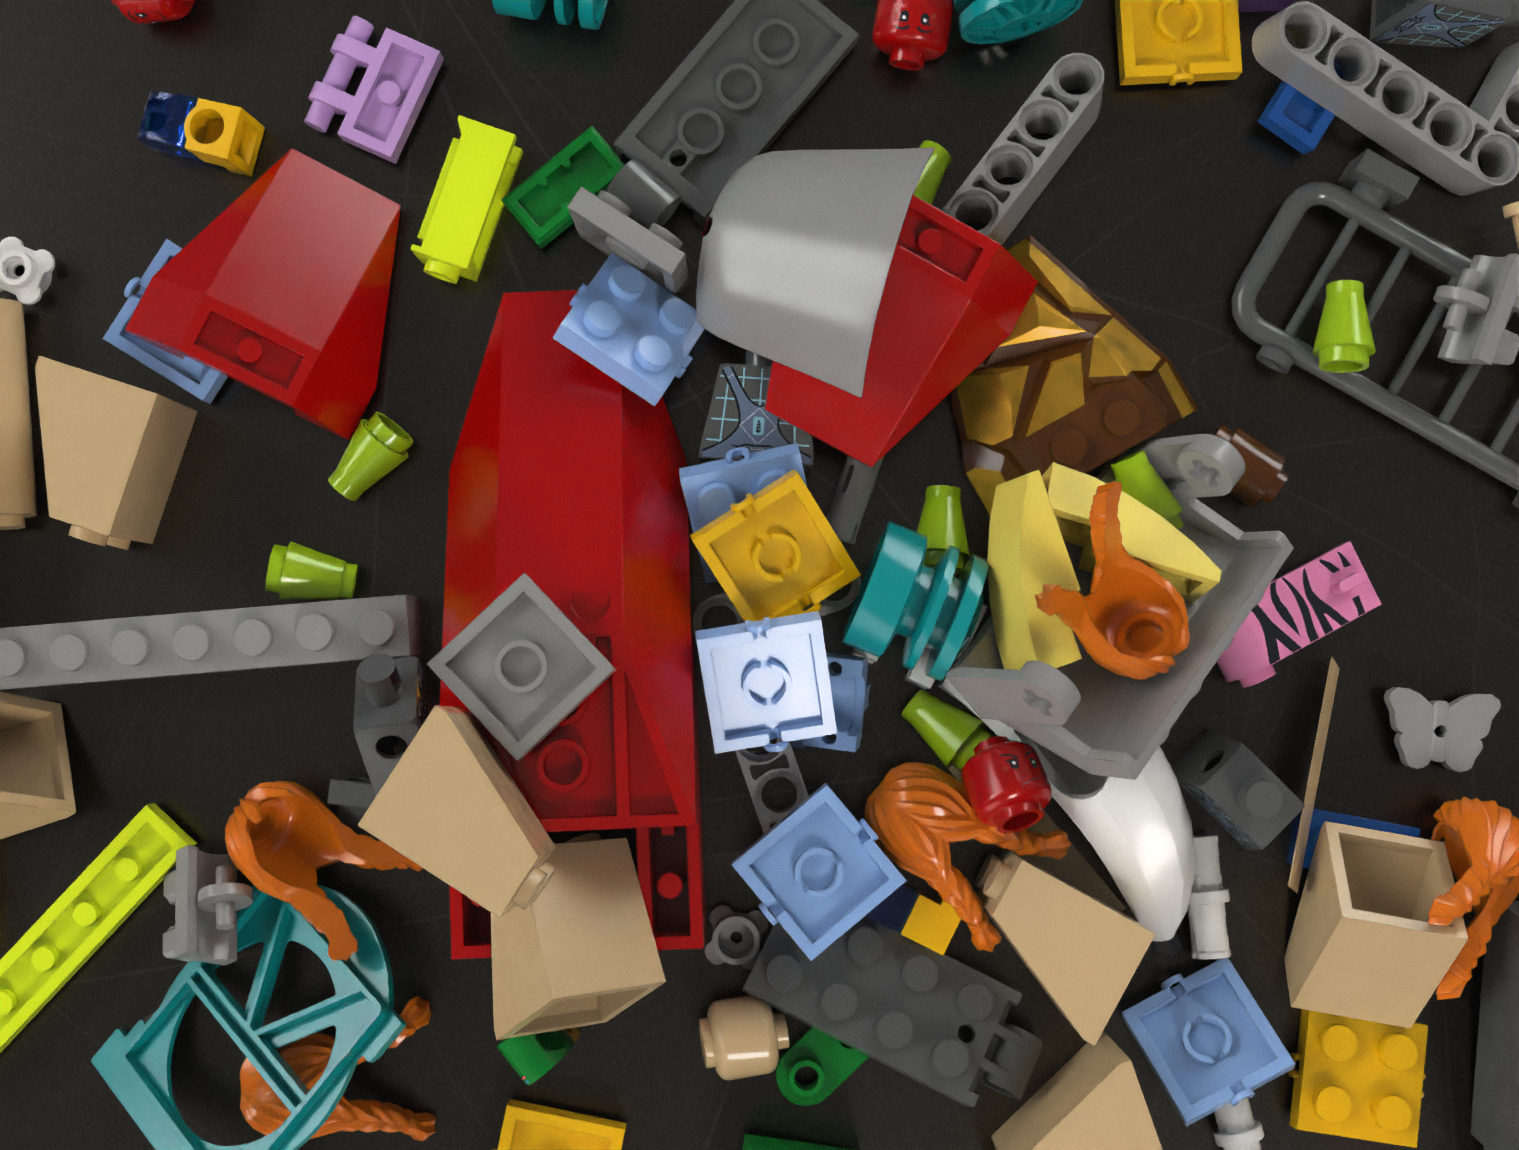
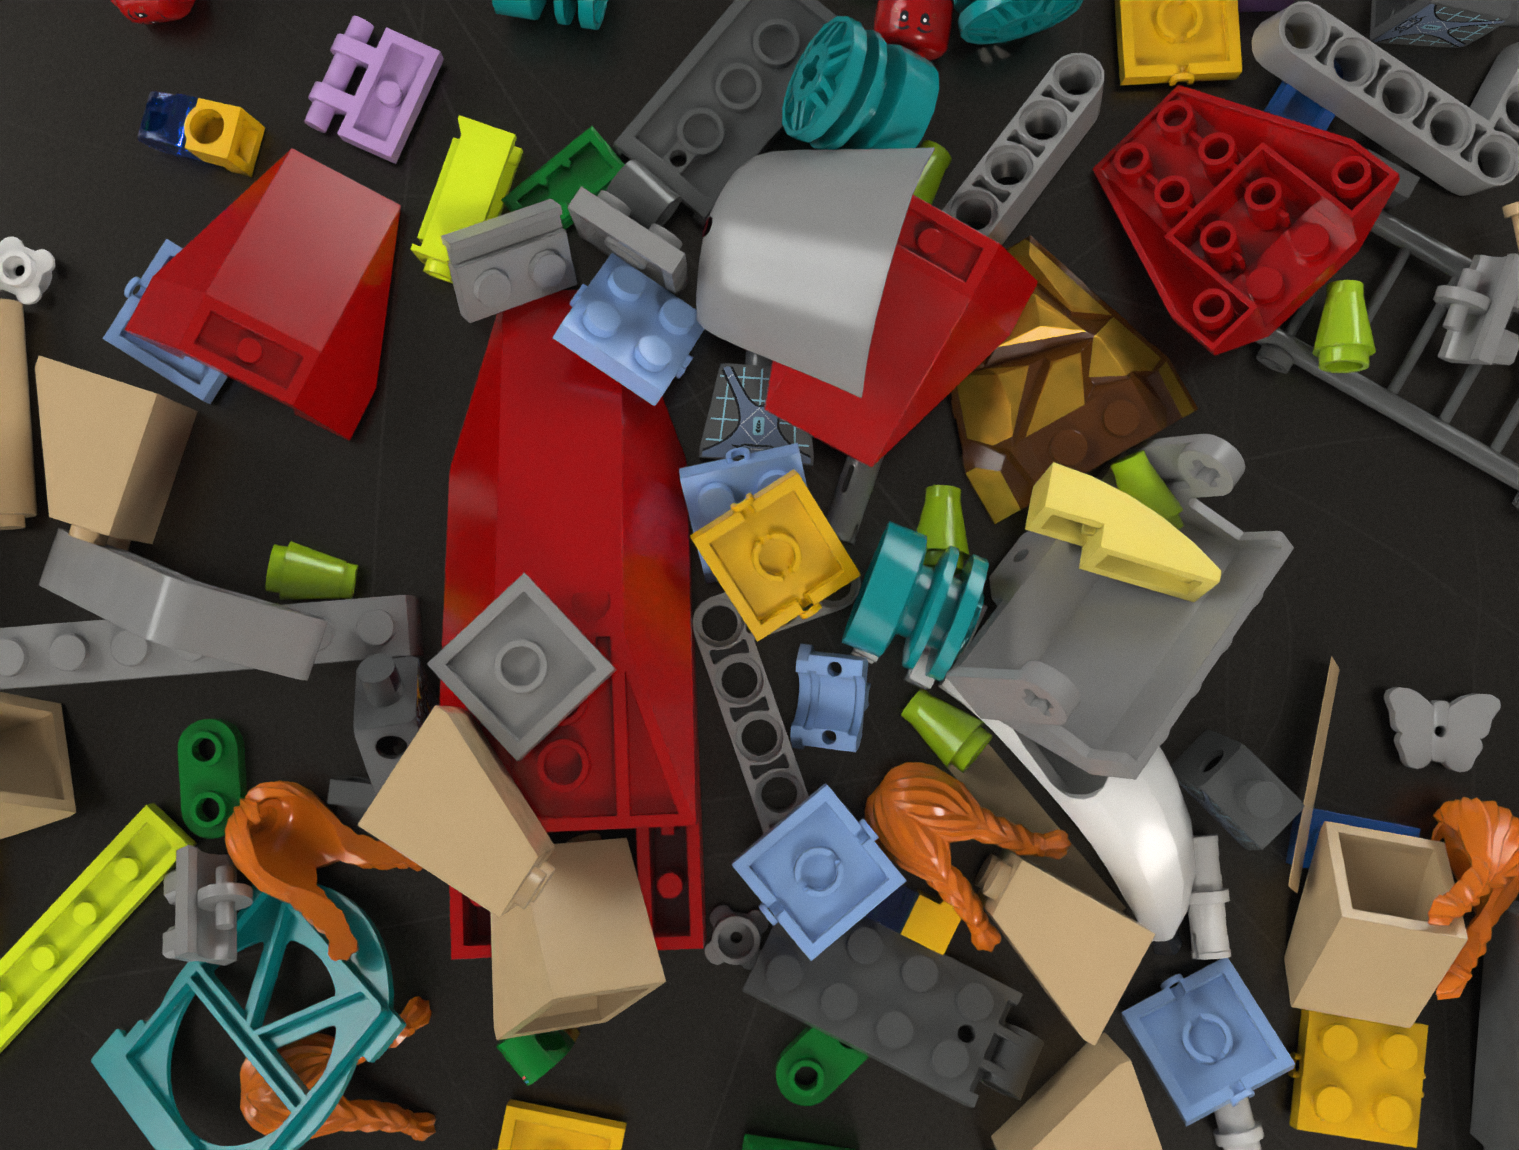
lime cone [328,412,413,501] -> none
light blue plate [695,611,837,754] -> none
tan head [698,995,789,1080] -> none
red head [961,736,1052,833] -> none
light yellow slope [987,470,1082,670] -> none
orange hair [1034,481,1190,680] -> none
reddish brown brick [1212,424,1289,507] -> none
bright pink door [1217,541,1382,688] -> none
none -> light grey beam [38,528,328,681]
none -> green plate [178,718,247,839]
none -> light grey plate [441,199,577,323]
none -> teal wheel [782,16,939,150]
none -> red wedge [1093,85,1400,356]

